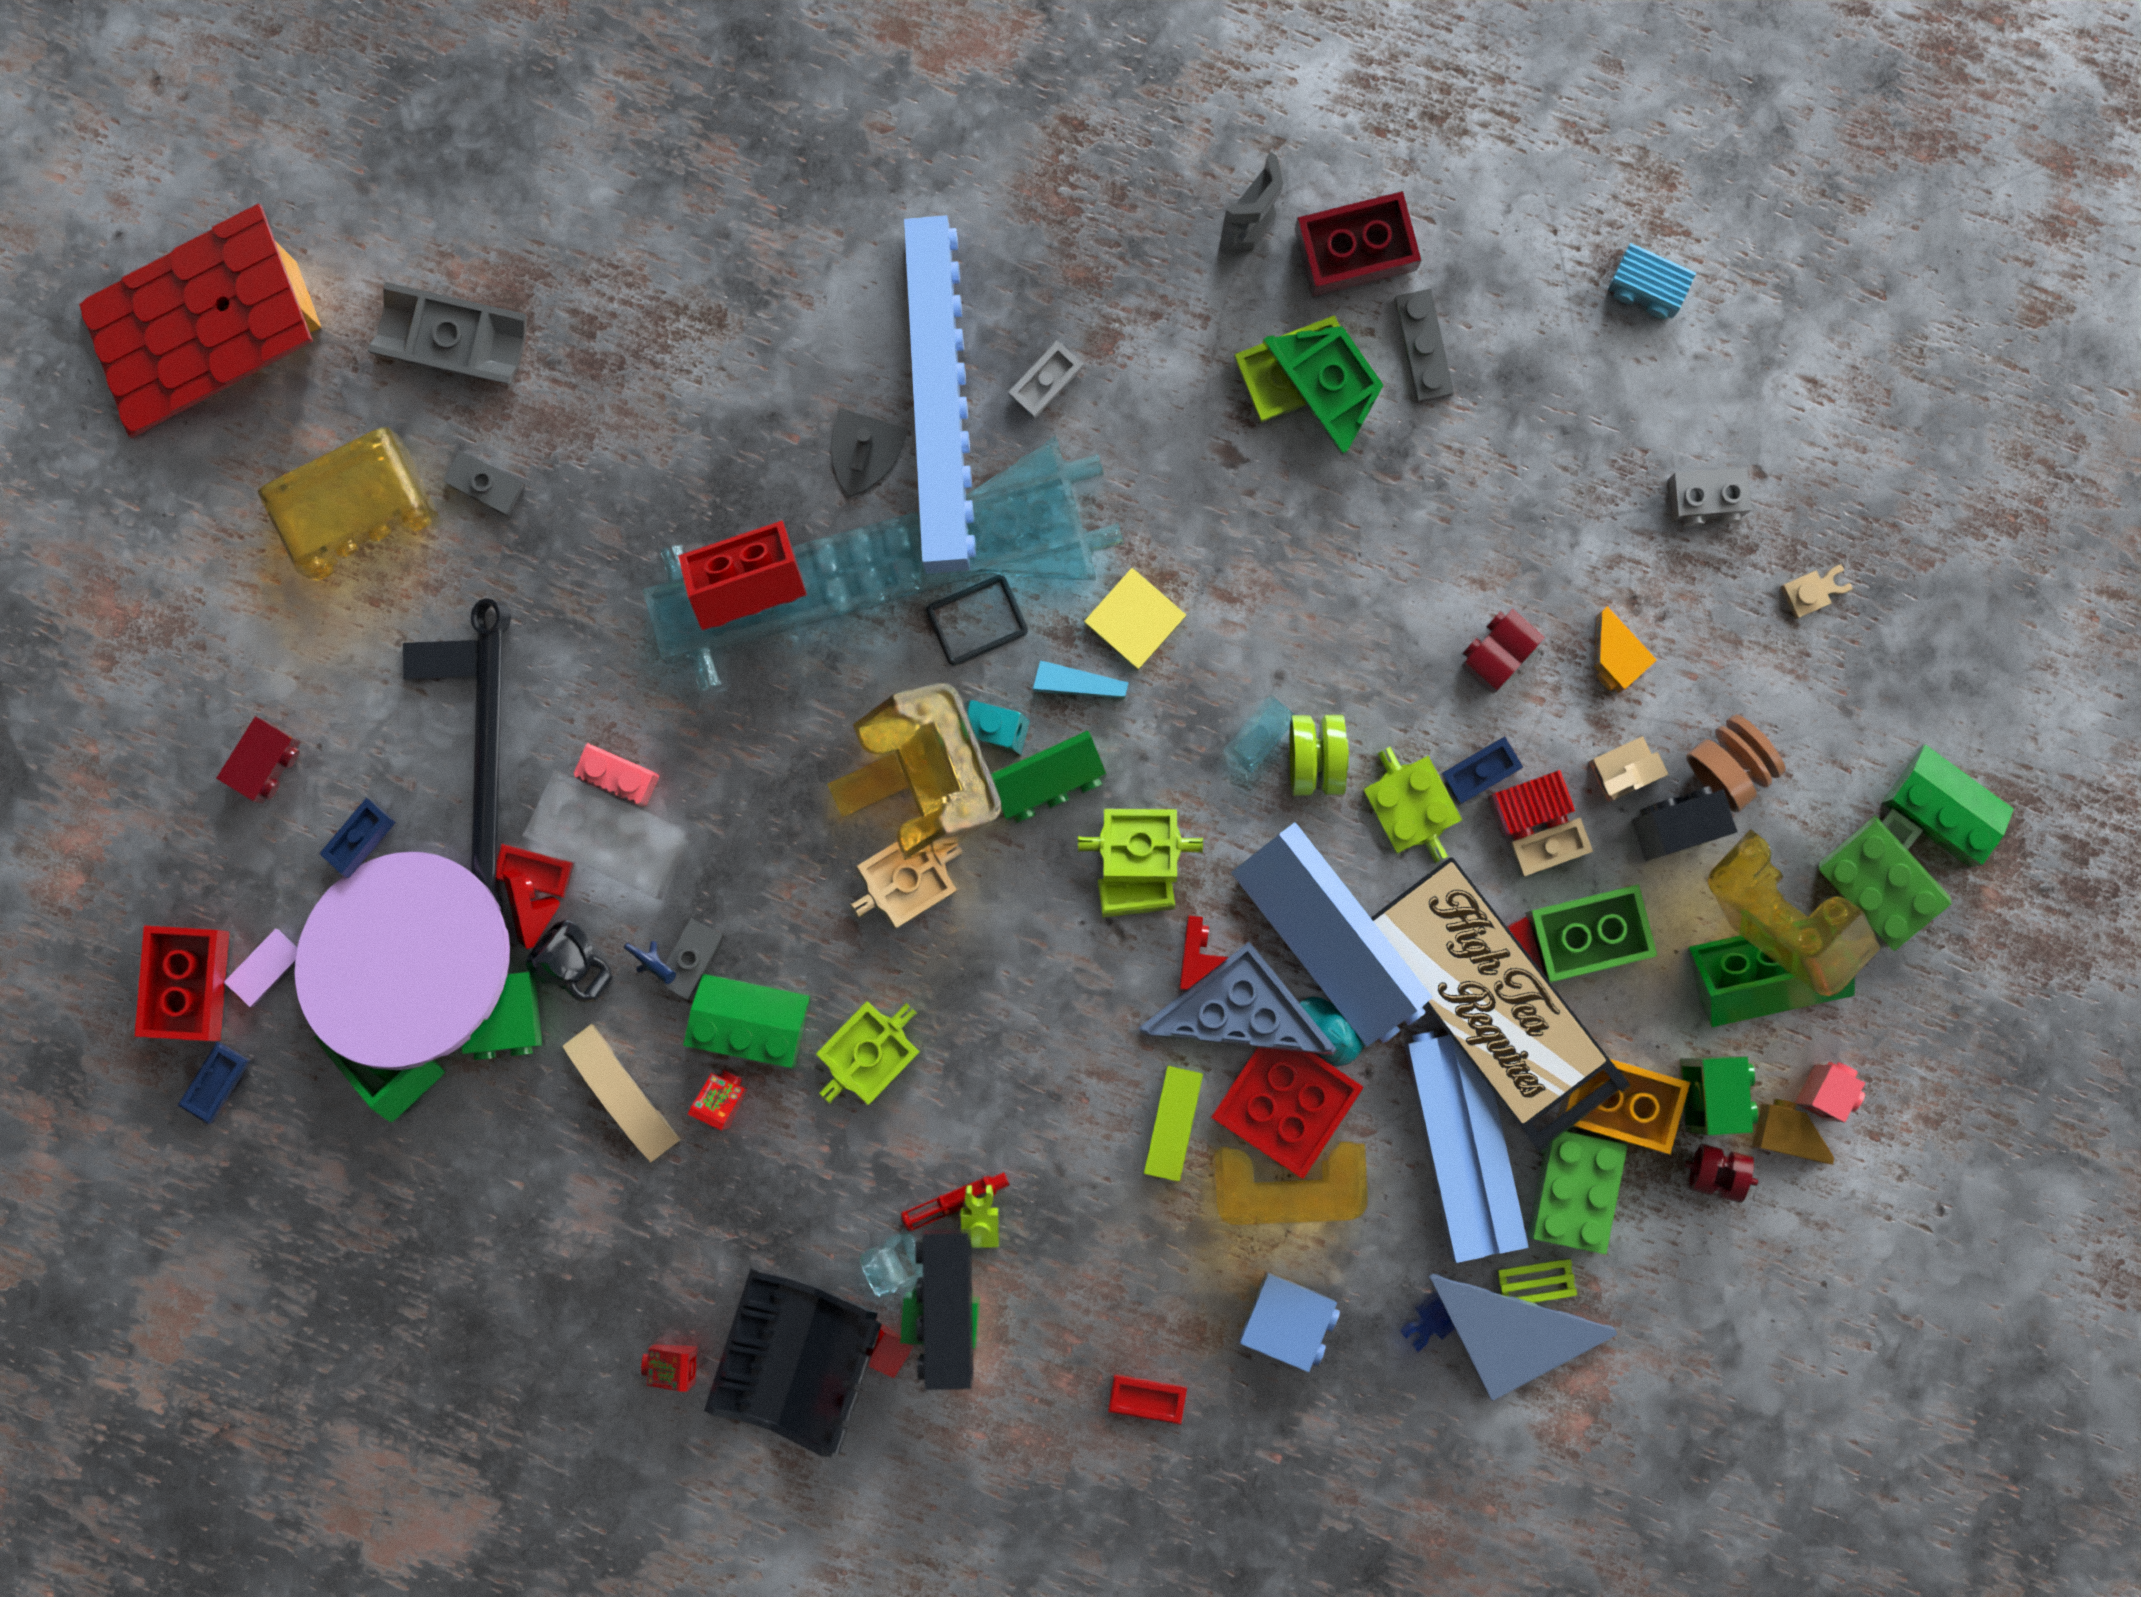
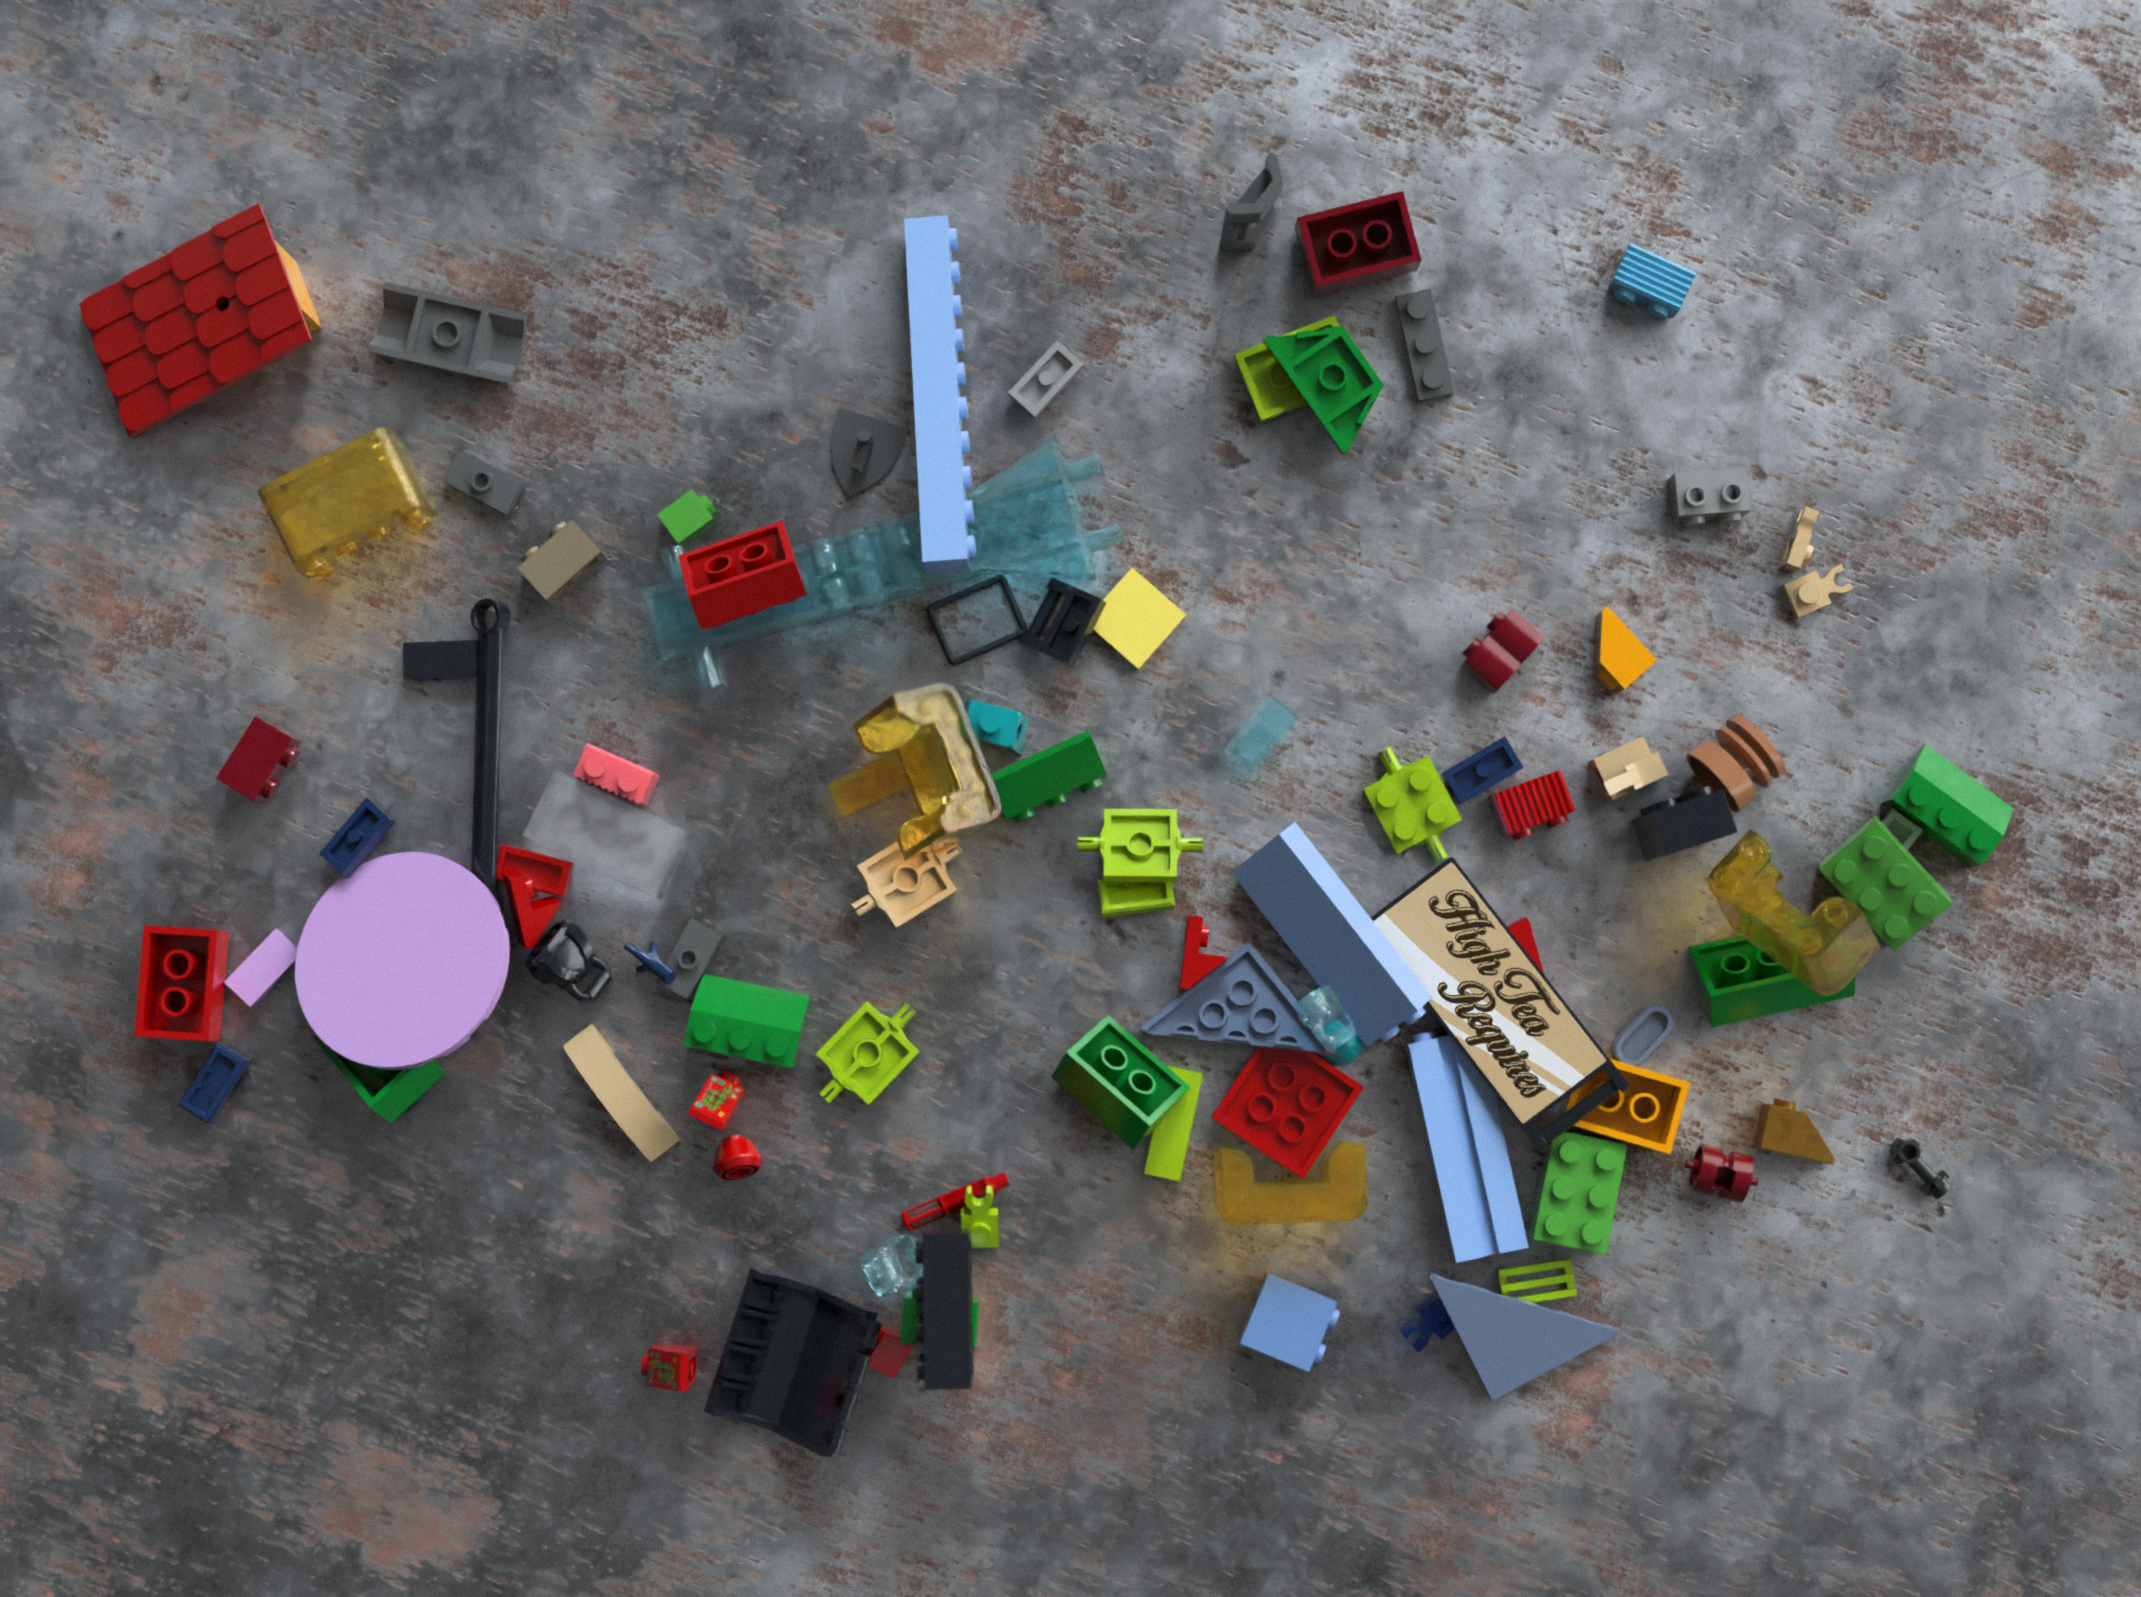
green brick [462,972,543,1060] -> none
medium azure piece [1033,660,1128,699] -> none
red tile [1108,1374,1187,1425] -> none
lime wheel [1289,715,1349,796] -> none
tan plate [1510,817,1593,877] -> none
bright green brick [1525,884,1658,982] -> none
green brick [1680,1056,1758,1135] -> none
coral brick [1795,1062,1865,1123] -> none
none -> dark tan brick [517,519,606,605]
none -> bright green brick [657,489,717,549]
none -> red cone [713,1135,763,1180]
none -> black plate [1018,577,1106,668]
none -> green slope [1051,1015,1190,1150]
none -> clear light blue piece [1296,985,1356,1051]
none -> sand blue tile [1611,1004,1675,1067]
none -> tan plate [1778,506,1819,573]
none -> pearl dark grey bar [1890,1138,1952,1199]

